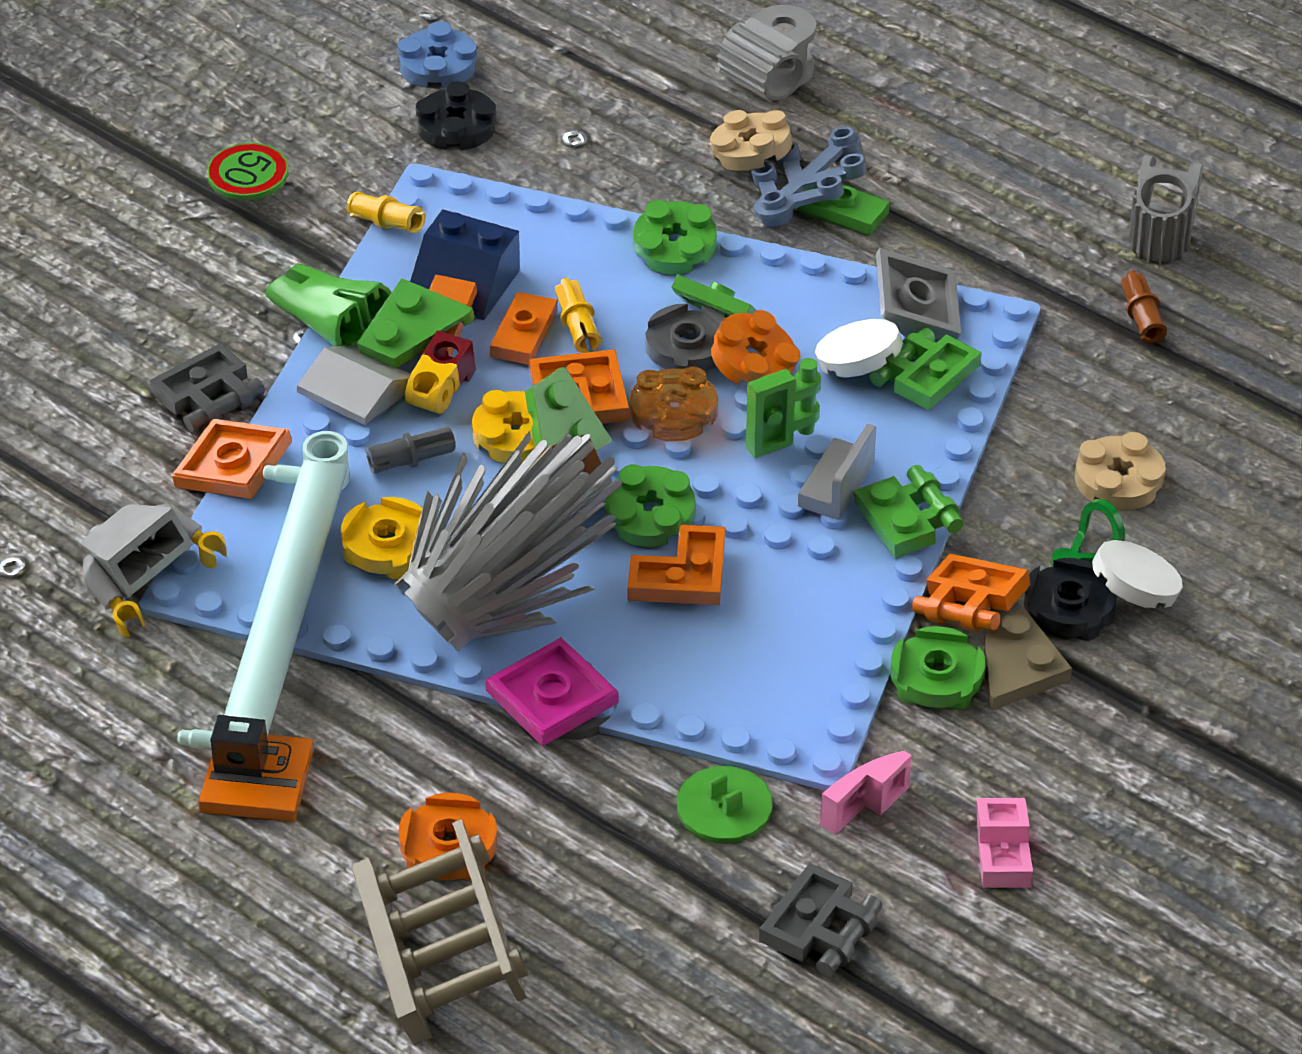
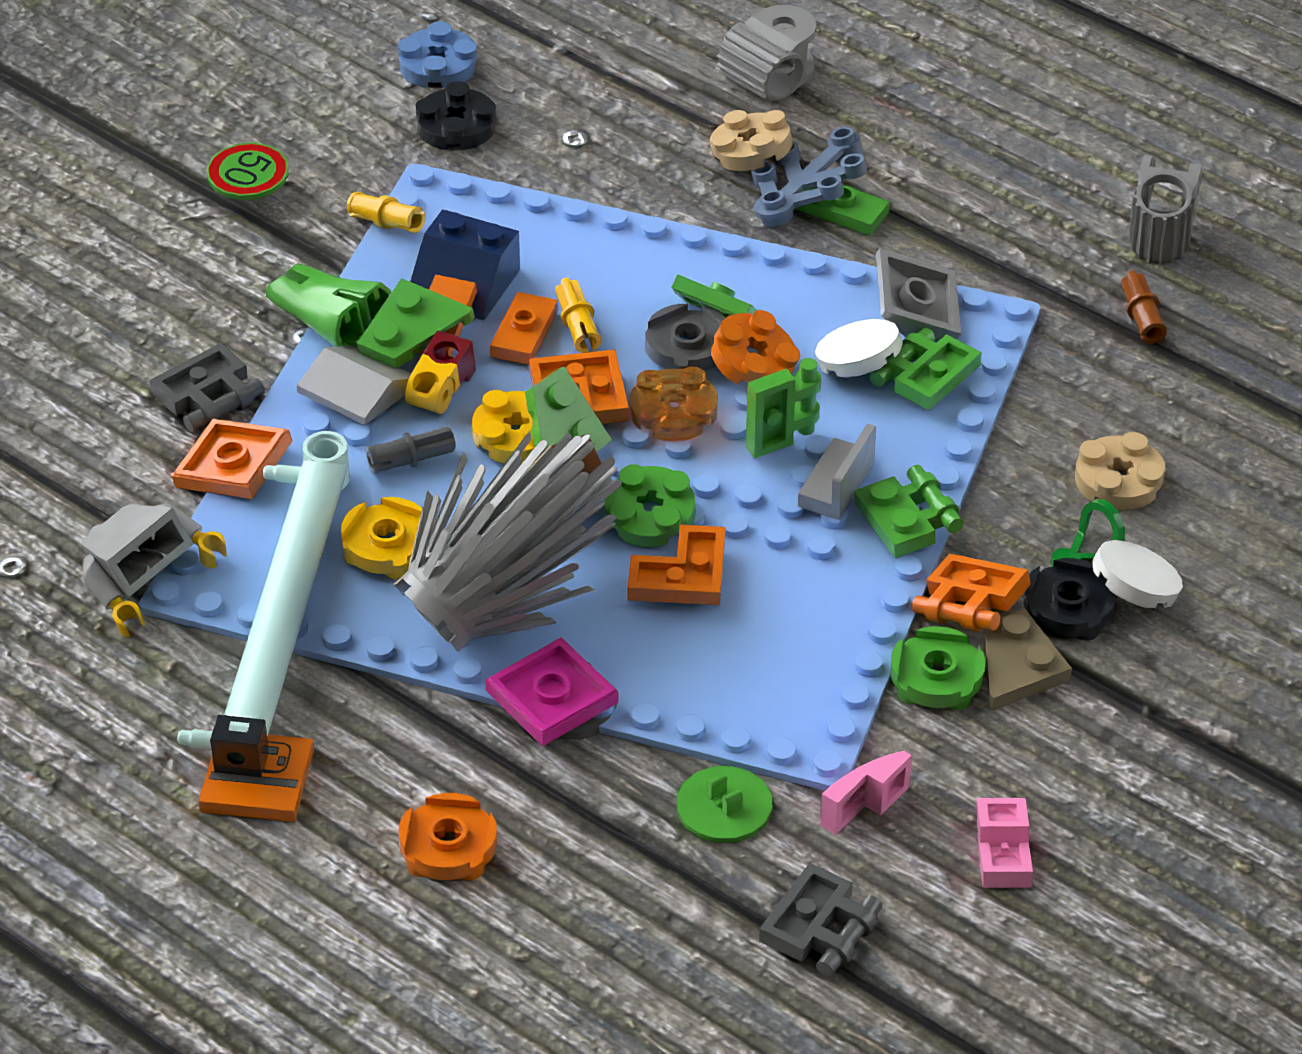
dark tan fence [351,819,528,1045] -> none
bright green plate [633,200,717,275] -> none

